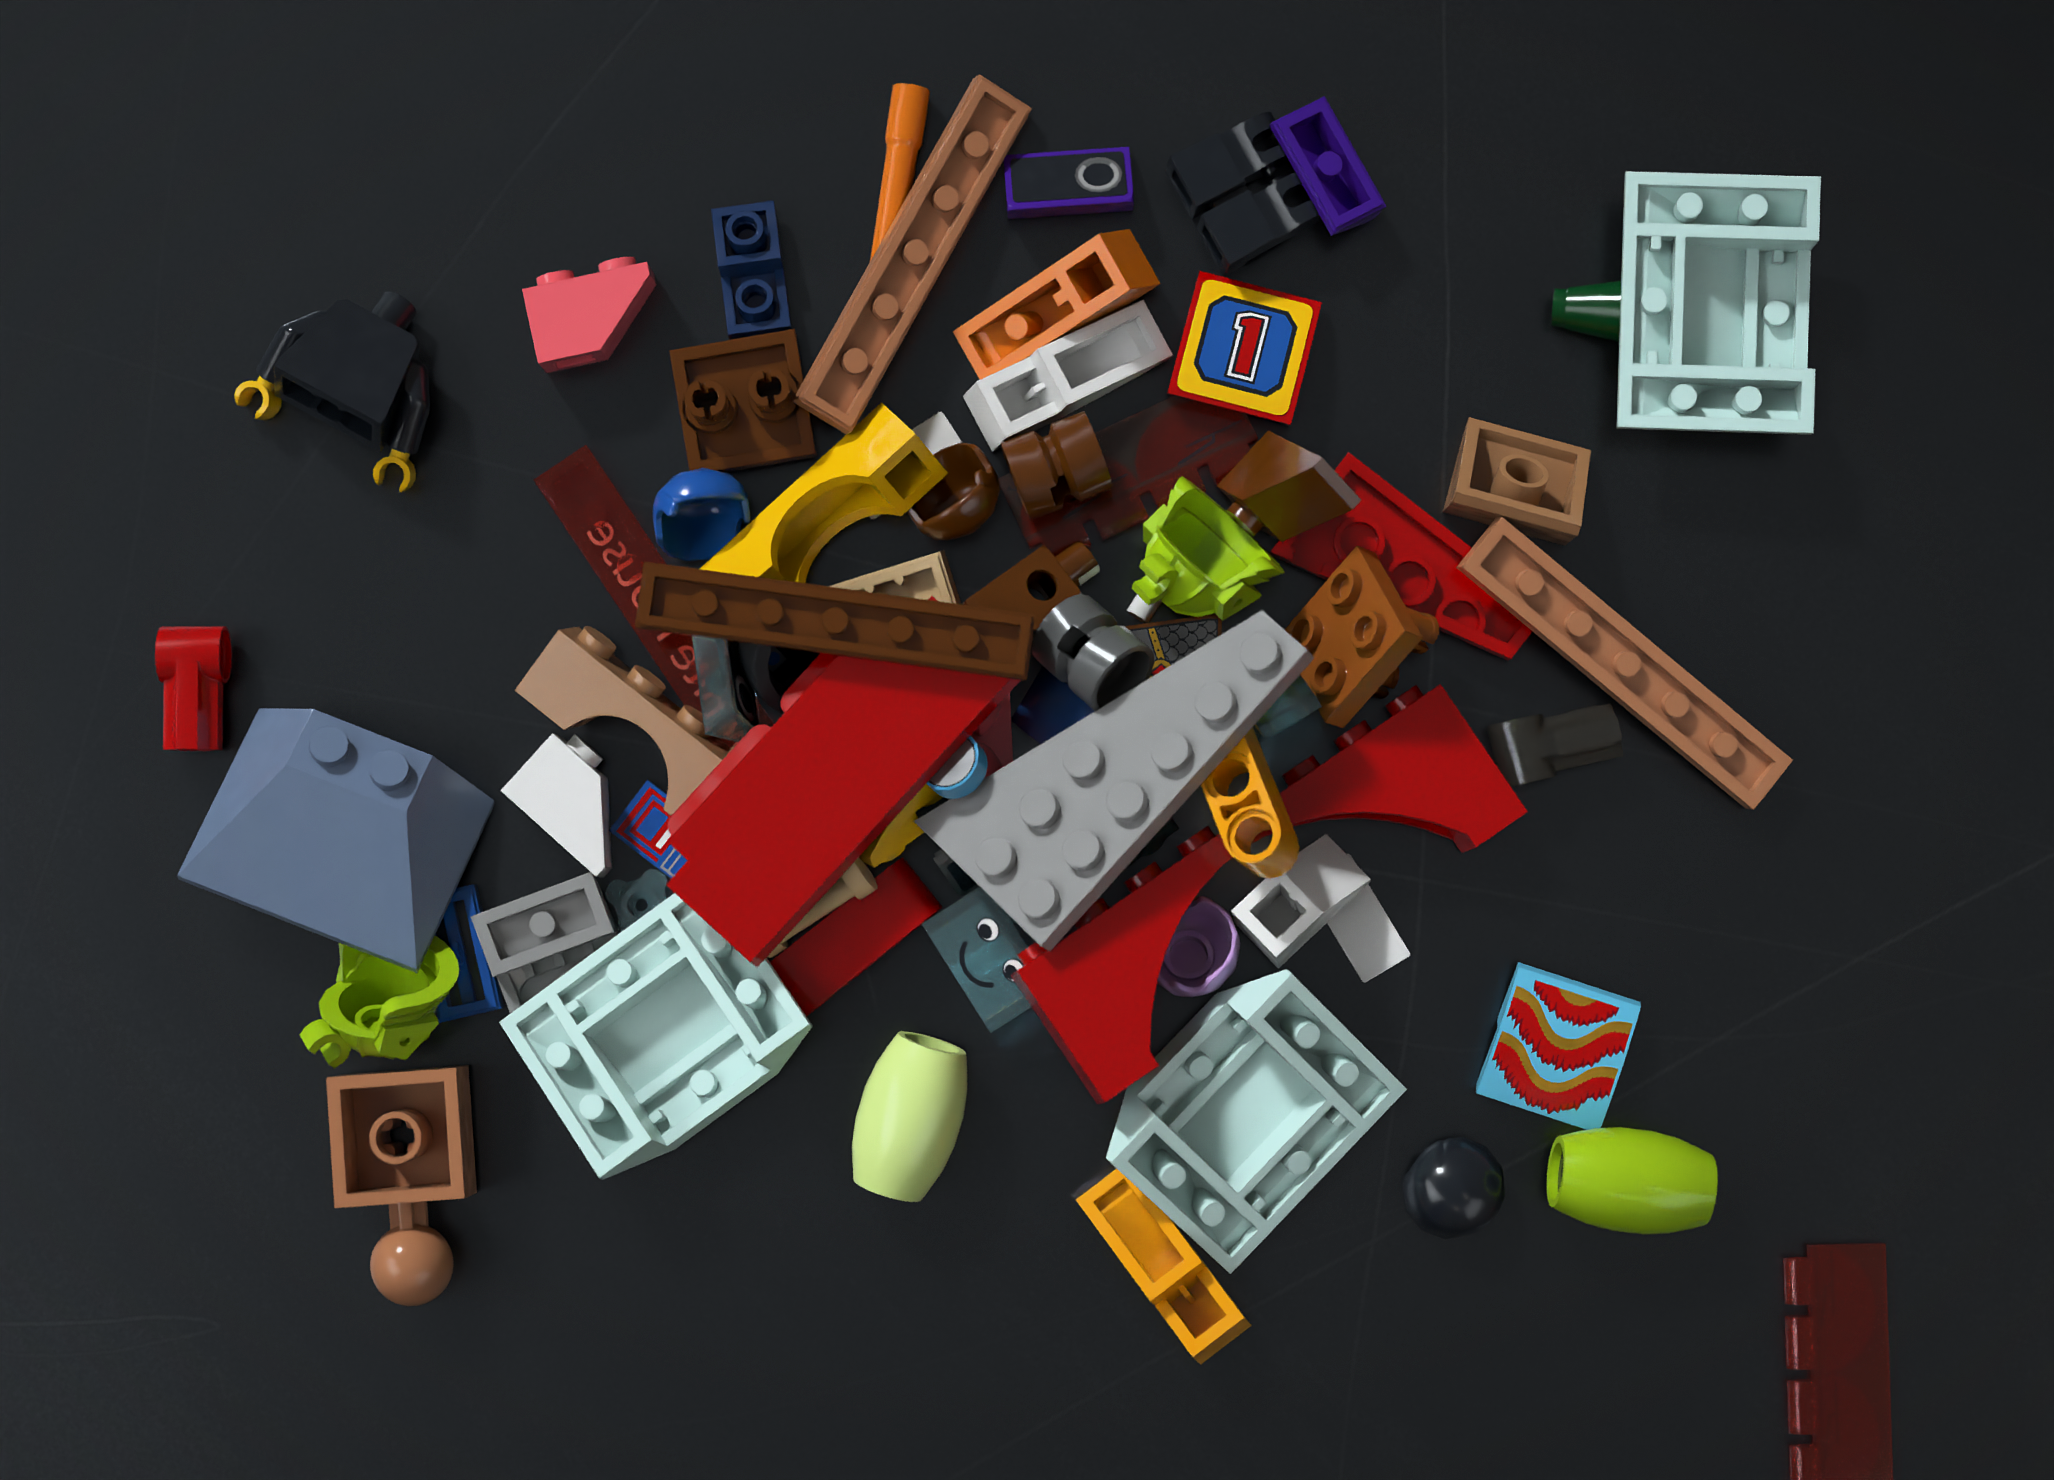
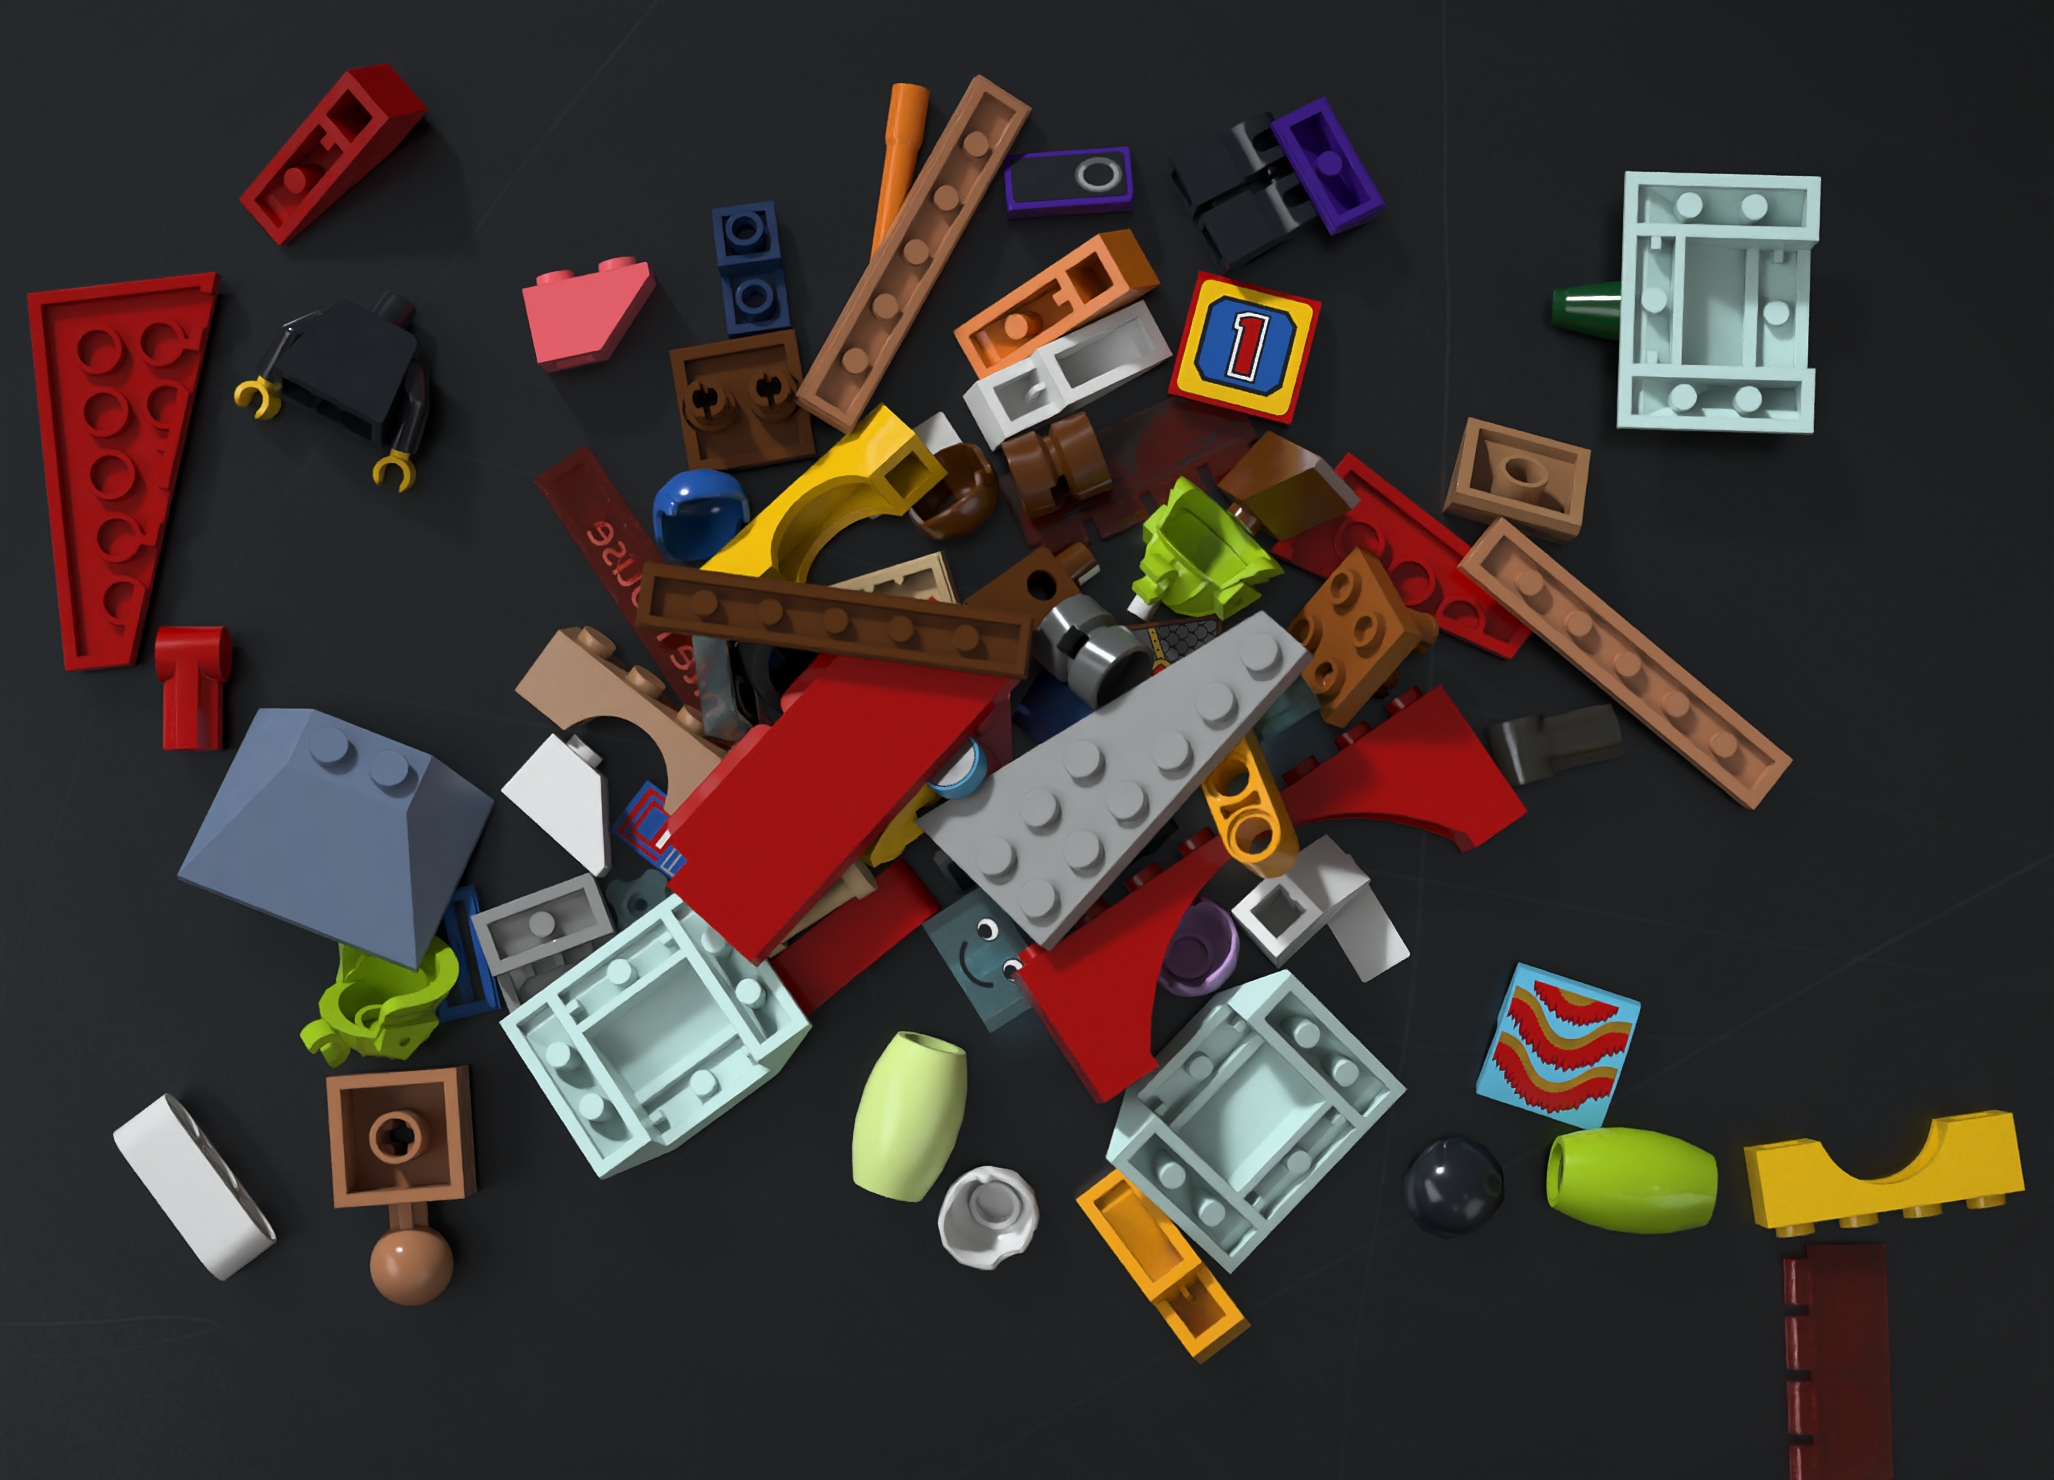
none -> red wing [27,272,222,673]
none -> white beam [113,1093,277,1281]
none -> red slope [239,62,429,246]
none -> white hair [938,1166,1040,1271]
none -> yellow arch [1744,1110,2025,1238]

